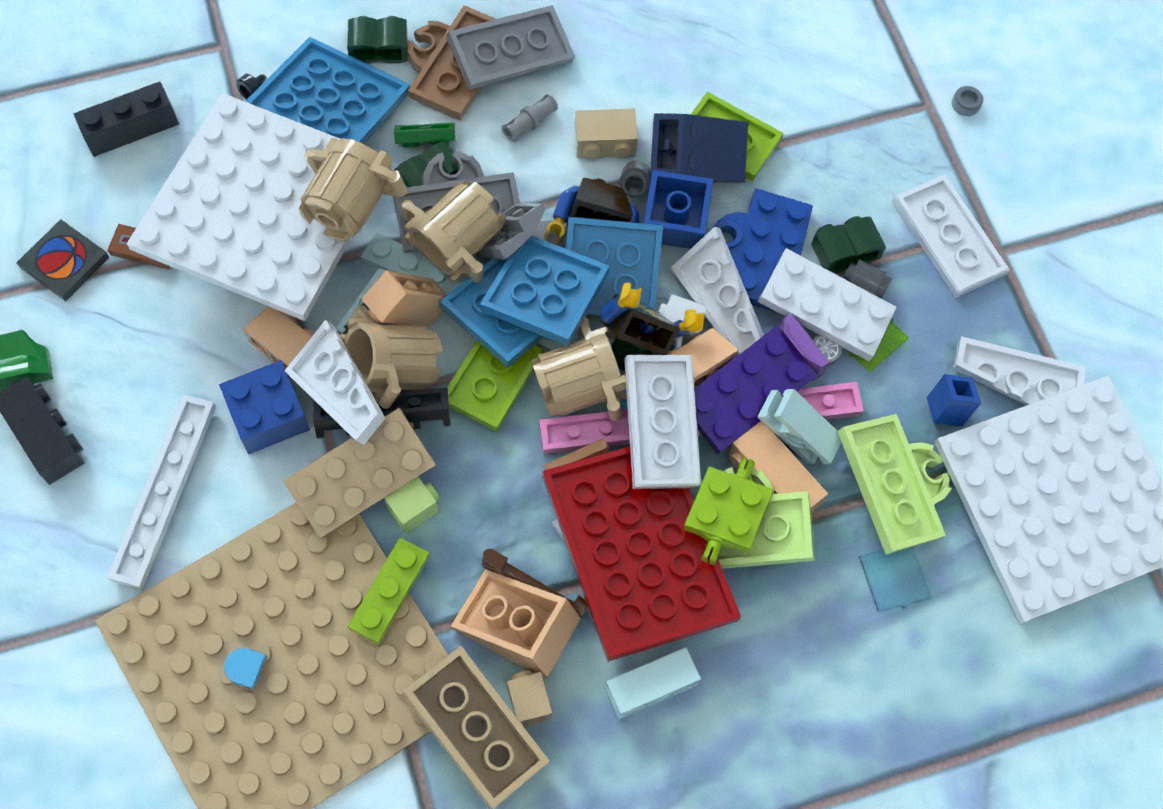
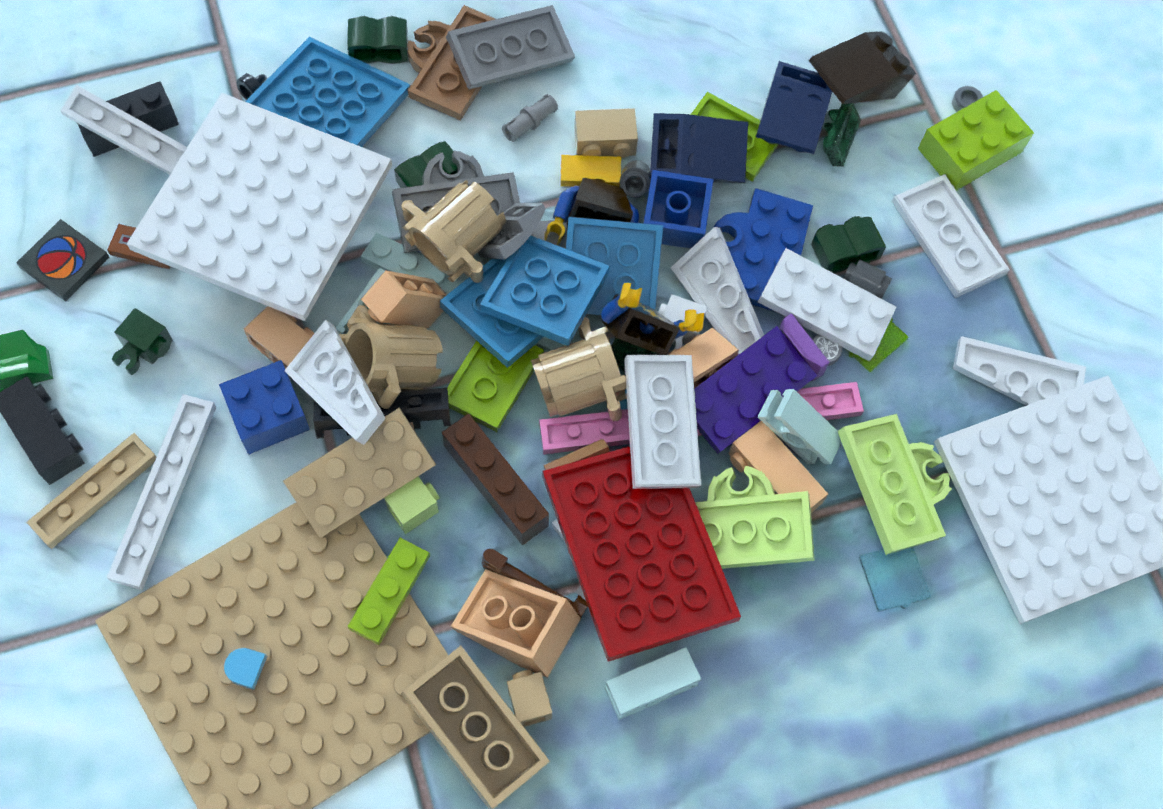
tan container [298,138,408,242] -> none
green plate [394,122,455,148] -> none
lime plate [684,457,773,565] -> none
blue brick [926,374,981,426] -> none
none -> tan plate [26,433,157,549]
none -> white plate [60,85,187,175]
none -> dark green brick [112,308,173,375]
none -> reddish brown brick [442,413,549,546]
none -> yellow tile [561,155,621,187]
none -> dark blue slope [756,61,832,155]
none -> dark brown slope [809,31,916,104]
none -> clear green plate [823,103,861,166]
none -> lime brick [918,90,1034,191]

